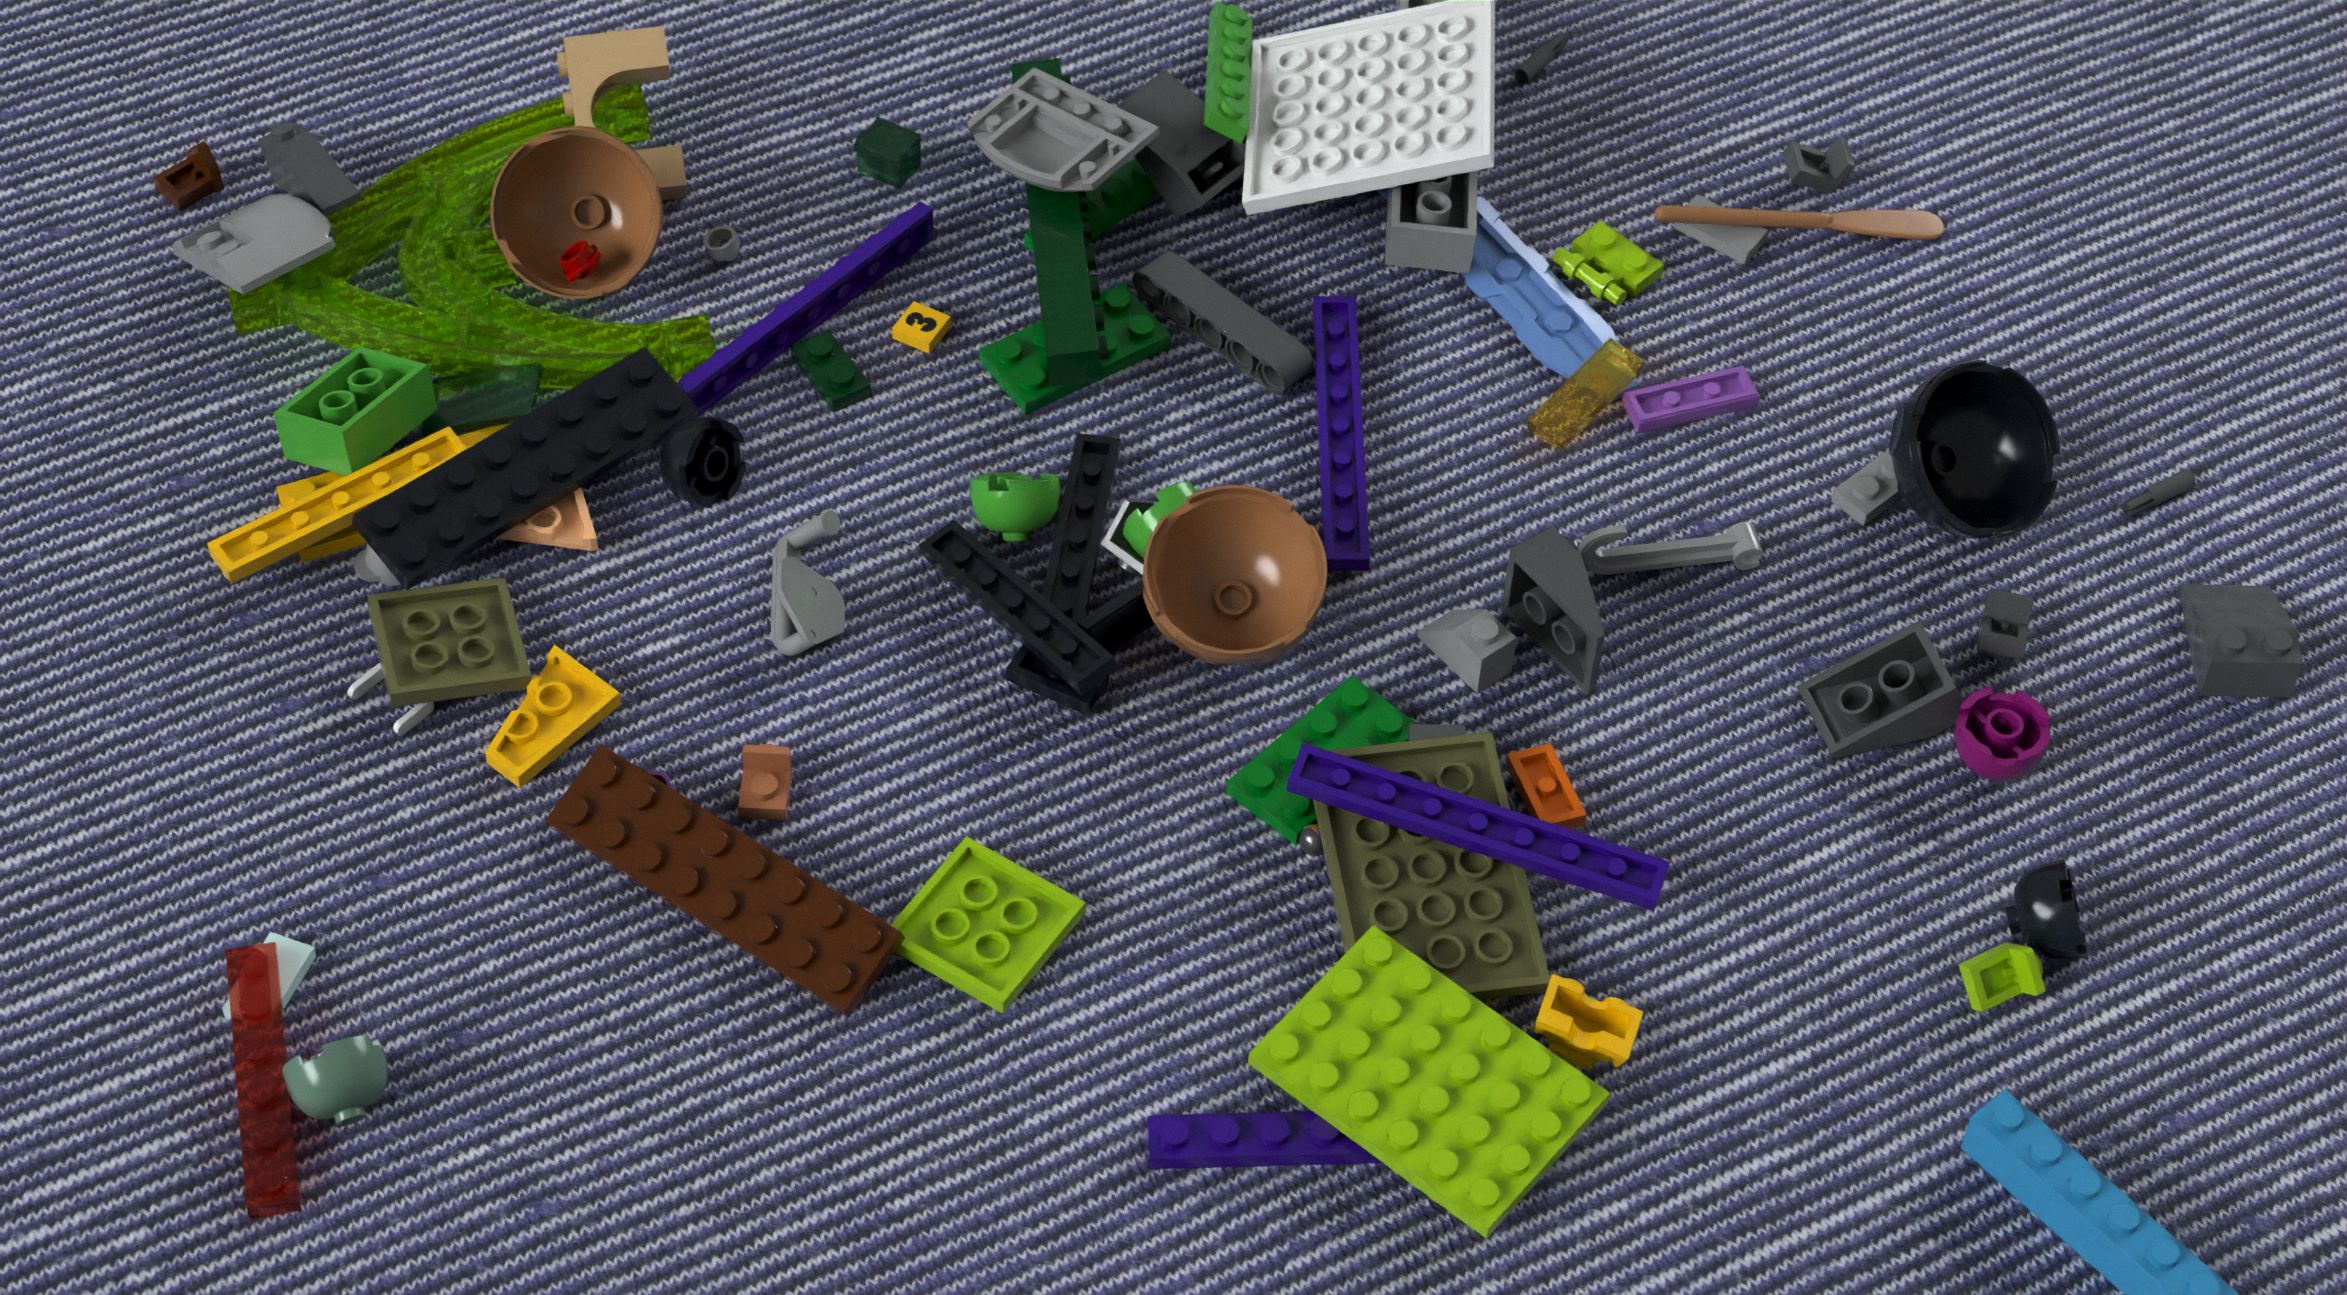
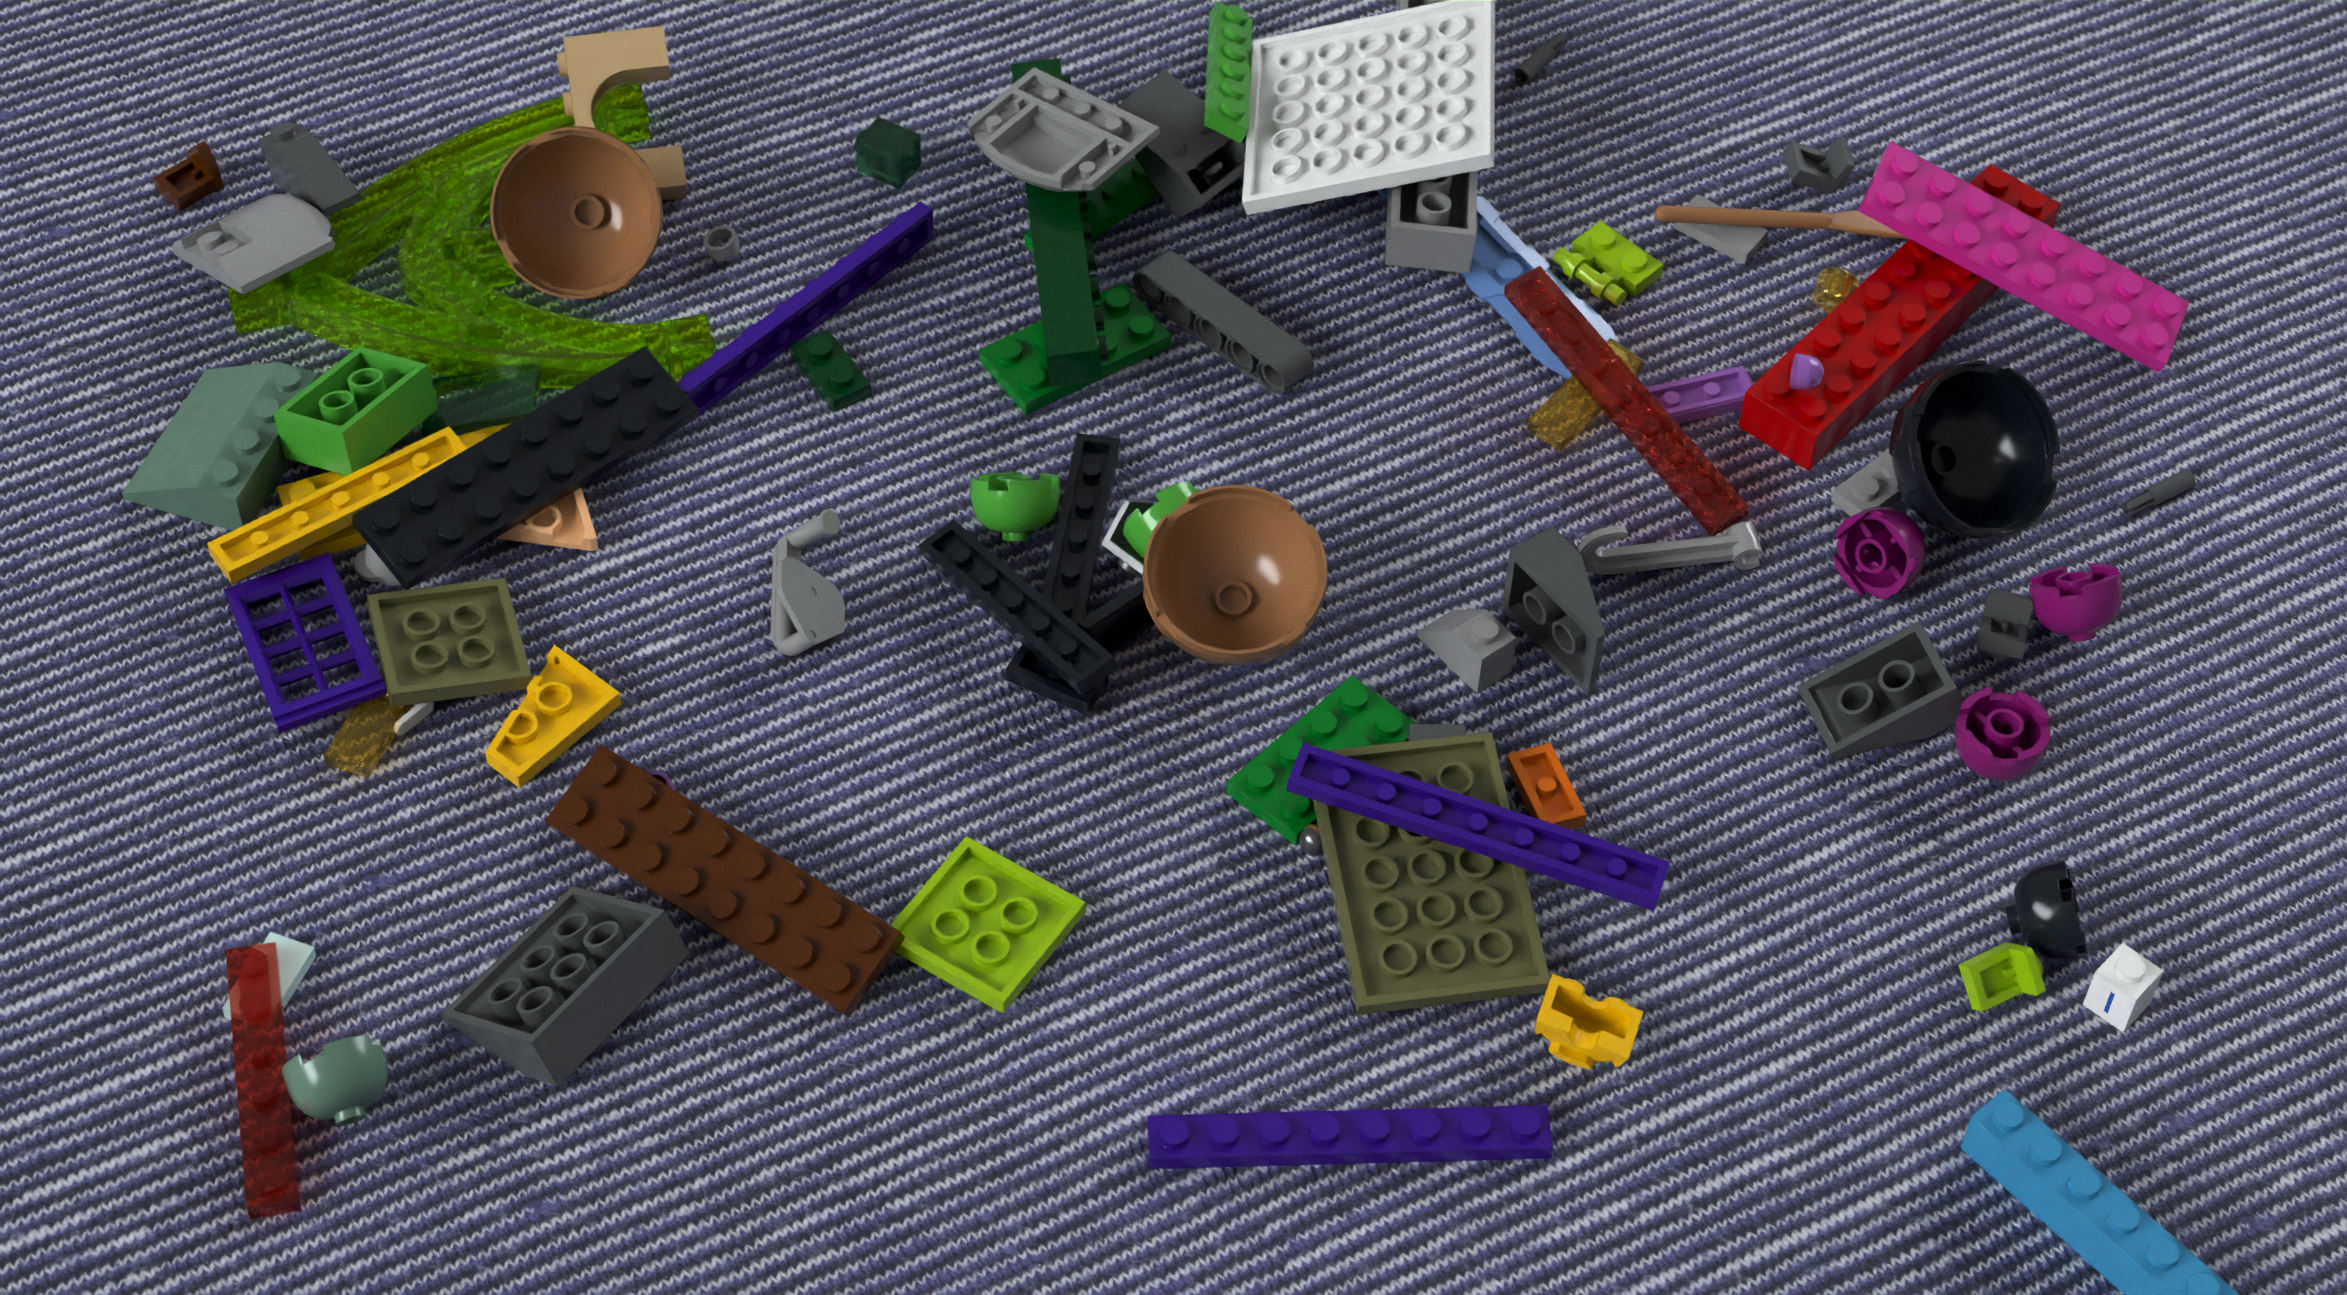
red plate [559,240,602,282] -> none
black cylinder [659,417,746,508] -> none
nougat bracket [738,744,793,821] -> none
yellow tile [892,301,951,354] -> none
lime plate [1248,925,1610,1239] -> none
dark purple plate [1312,296,1370,571] -> none
dark grey slope [2178,584,2304,698] -> none
none -> sand green slope [122,362,319,531]
none -> dark purple piece [224,552,388,733]
none -> clear yellow tile [324,694,411,778]
none -> dark grey slope [441,886,690,1086]
none -> clear red plate [1504,266,1749,536]
none -> red brick [1738,164,2061,471]
none -> medium lavender hinge [1790,353,1824,390]
none -> clear yellow piece [1813,267,1859,314]
none -> magenta cylinder [1833,507,1926,599]
none -> dark pink plate [1858,141,2190,373]
none -> magenta cylinder [2029,563,2123,642]
none -> white brick [2083,943,2164,1033]

